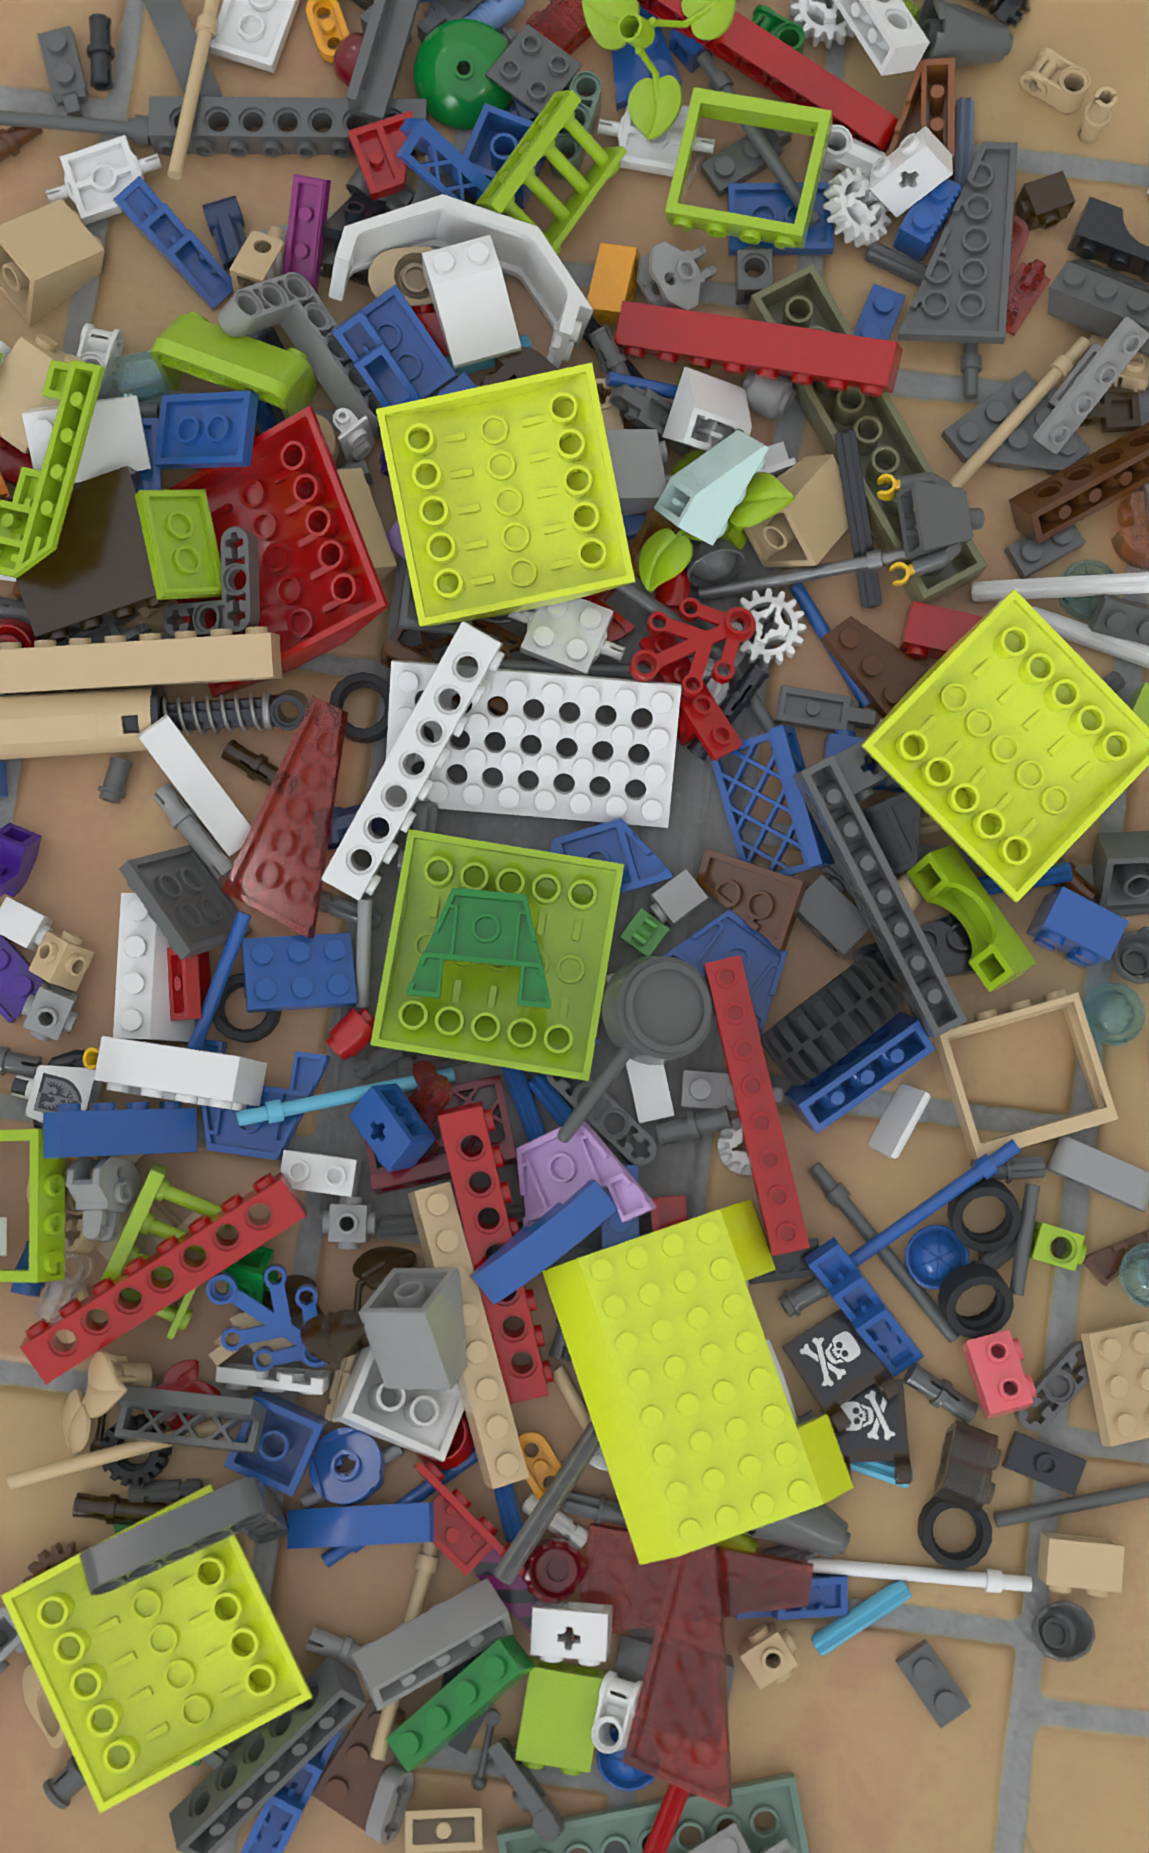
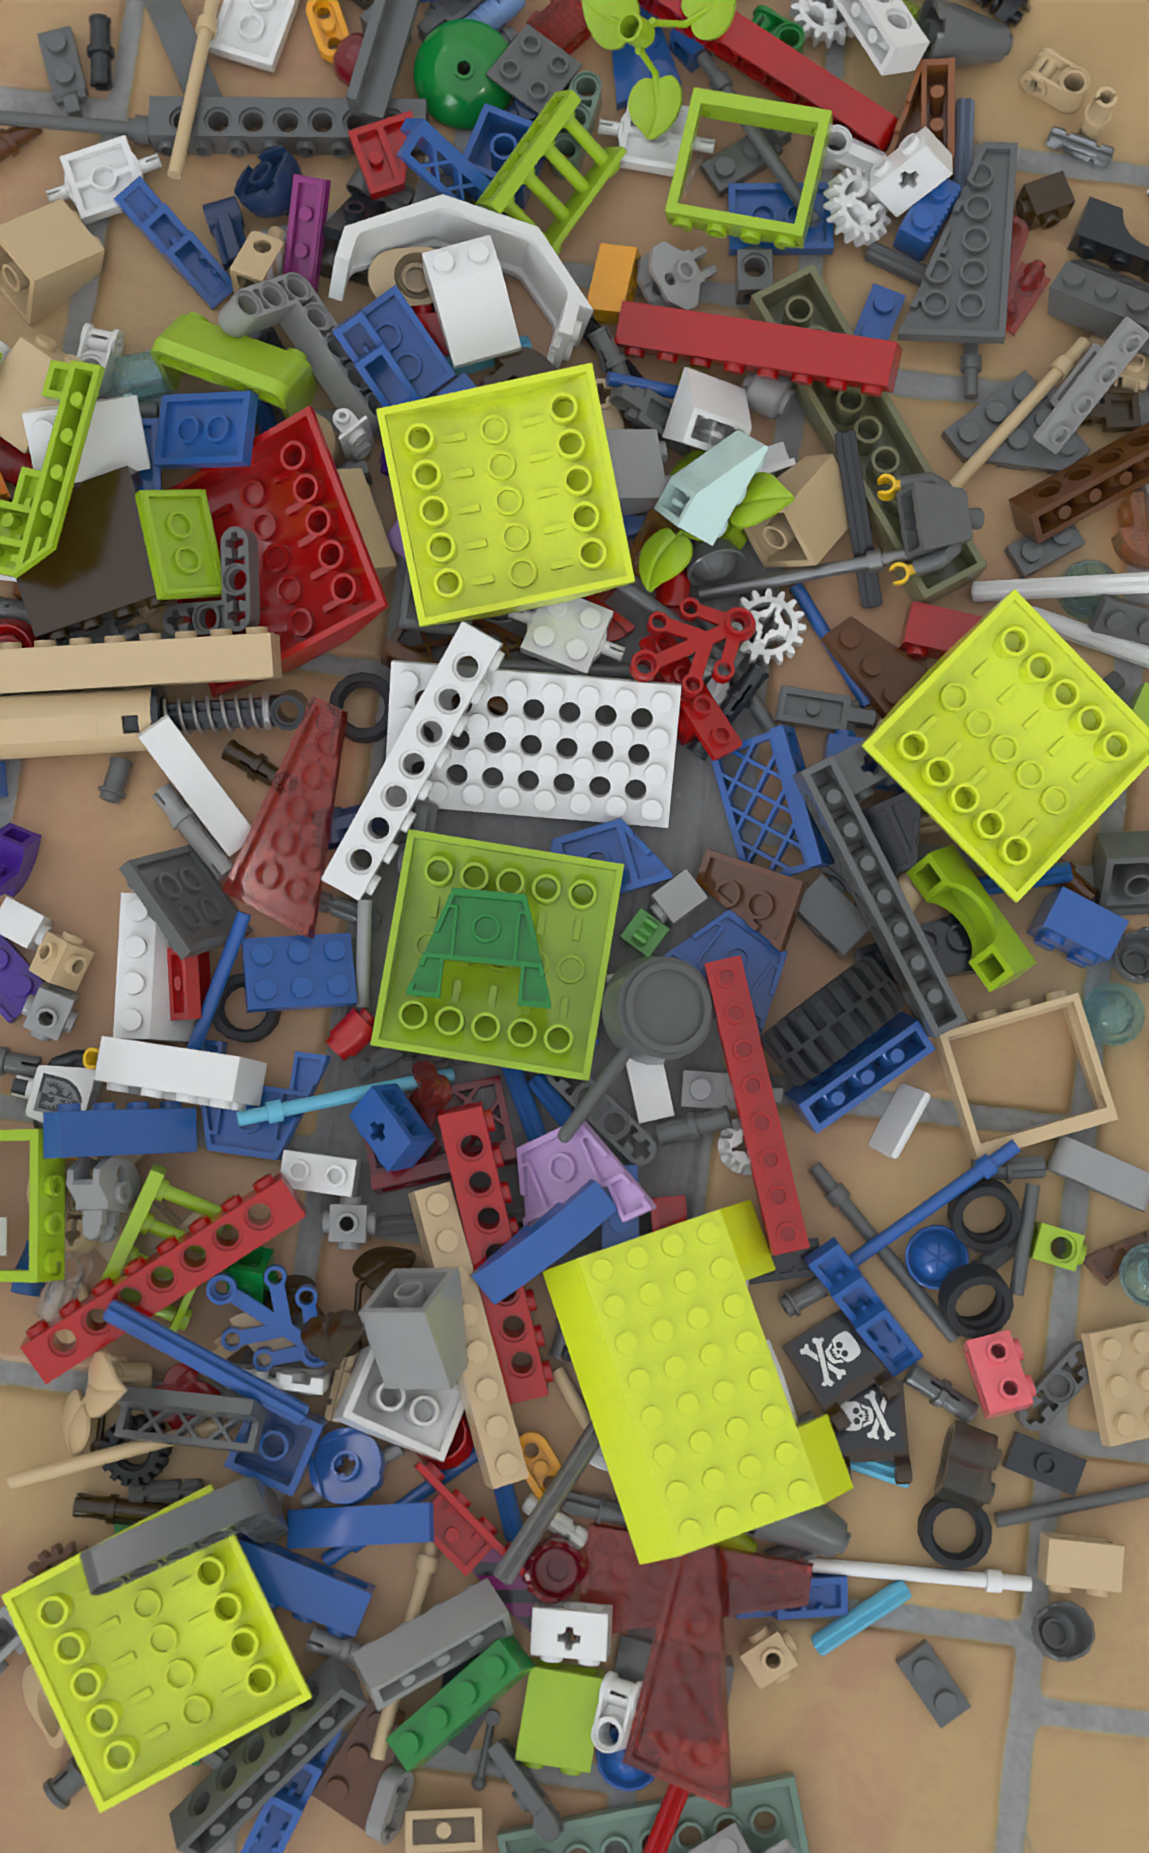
none -> blue axle [103,1300,310,1425]
none -> dark blue cylinder [234,145,303,219]
none -> blue brick [236,1532,376,1638]
none -> dark grey axle [1046,126,1114,167]

